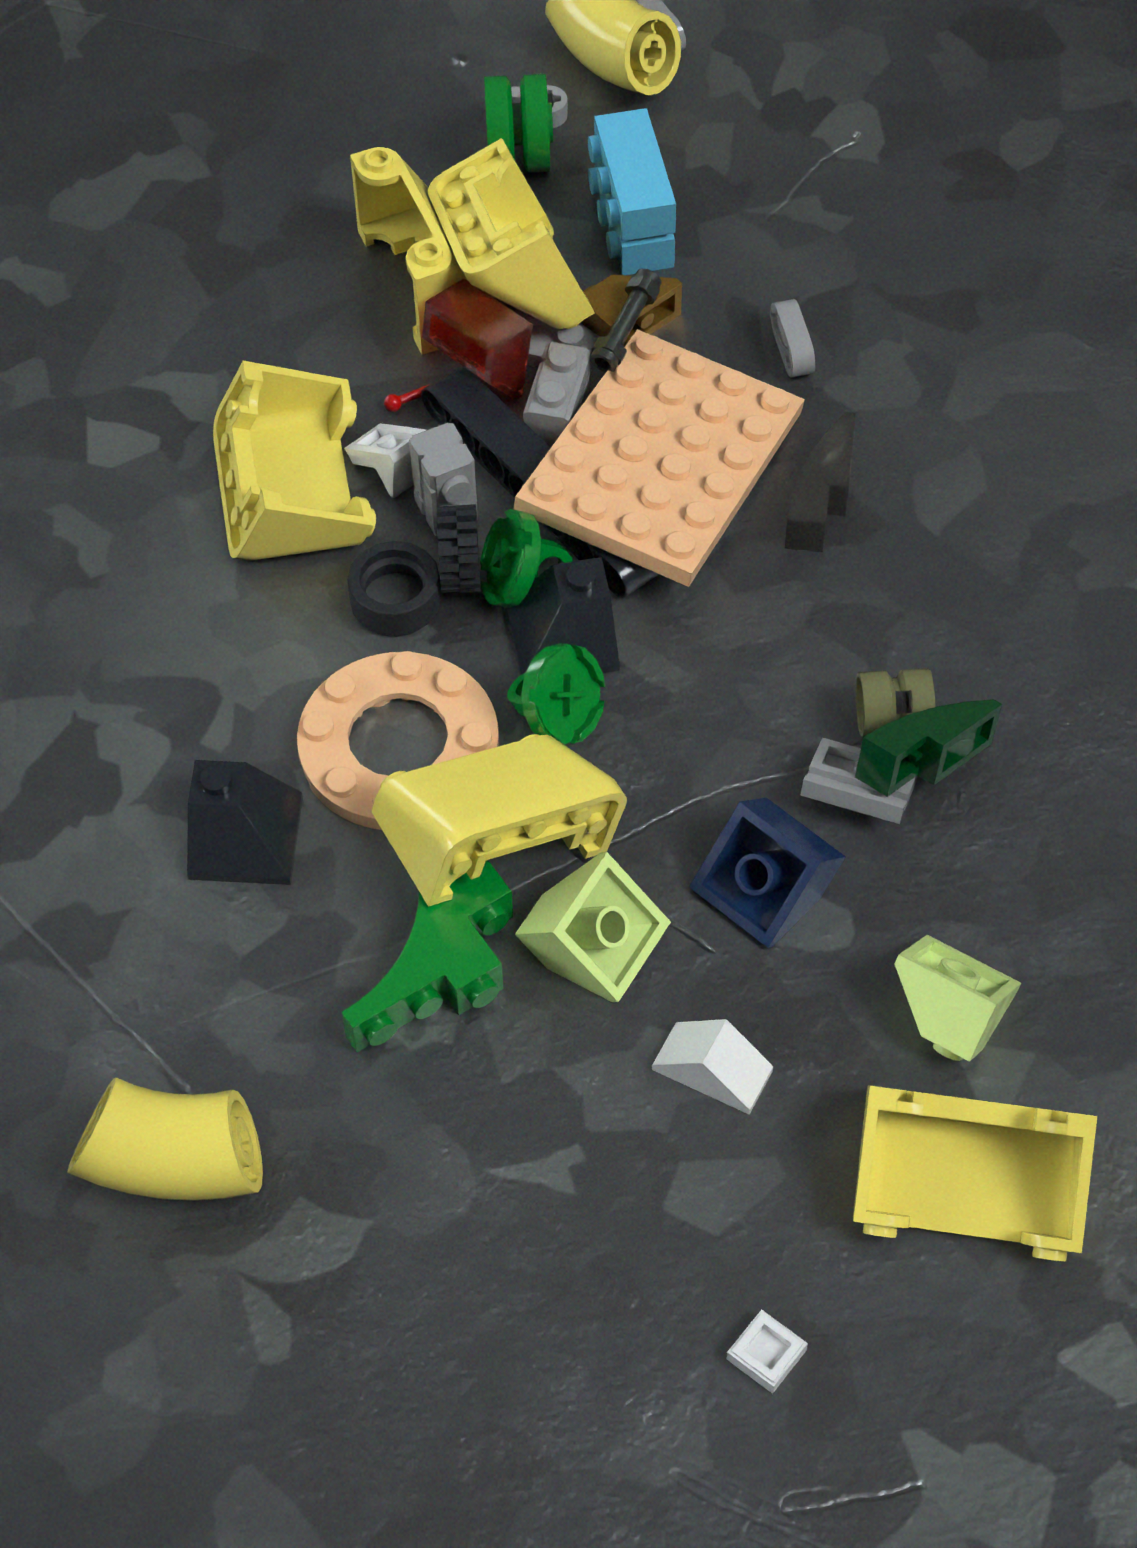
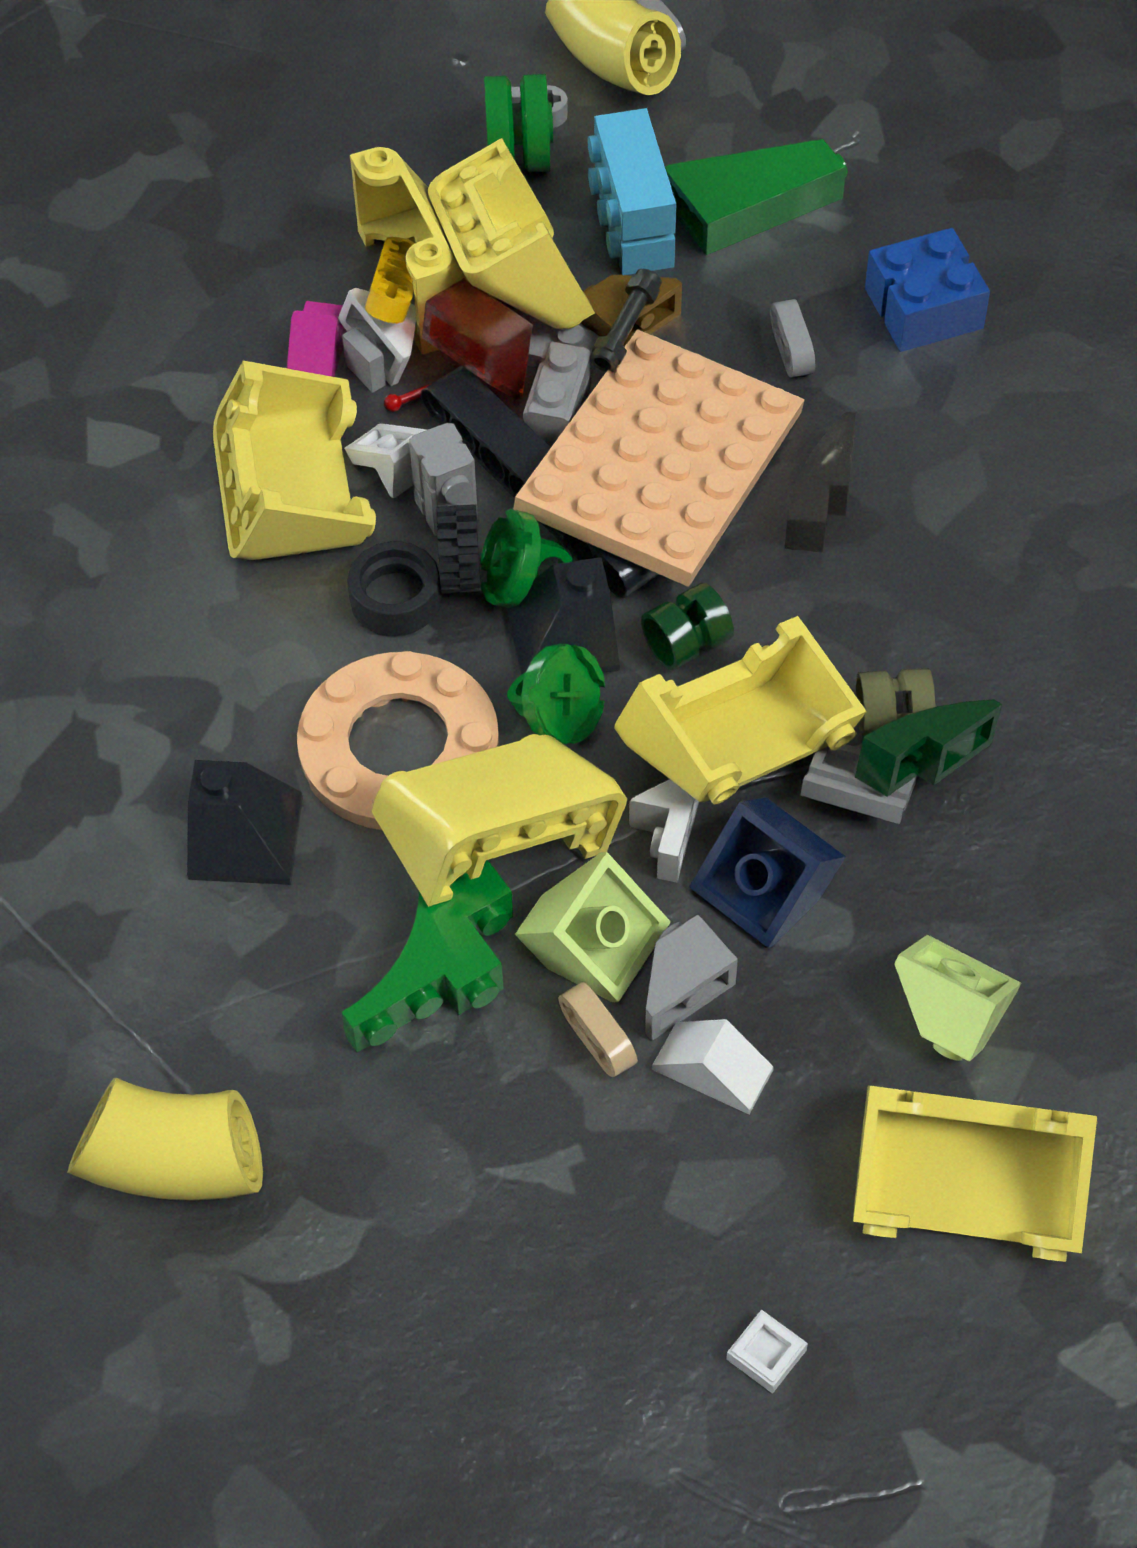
none -> dark pink slope [287,301,347,377]
none -> white slope [338,288,416,386]
none -> light grey tile [342,327,386,393]
none -> yellow beam [365,236,415,324]
none -> tan beam [558,982,638,1077]
none -> light yellow windscreen [614,616,867,805]
none -> white slope [629,779,699,883]
none -> dark green wheel [641,583,734,671]
none -> light grey slope [645,914,738,1041]
none -> green slope [665,139,848,255]
none -> blue piece [865,227,990,352]

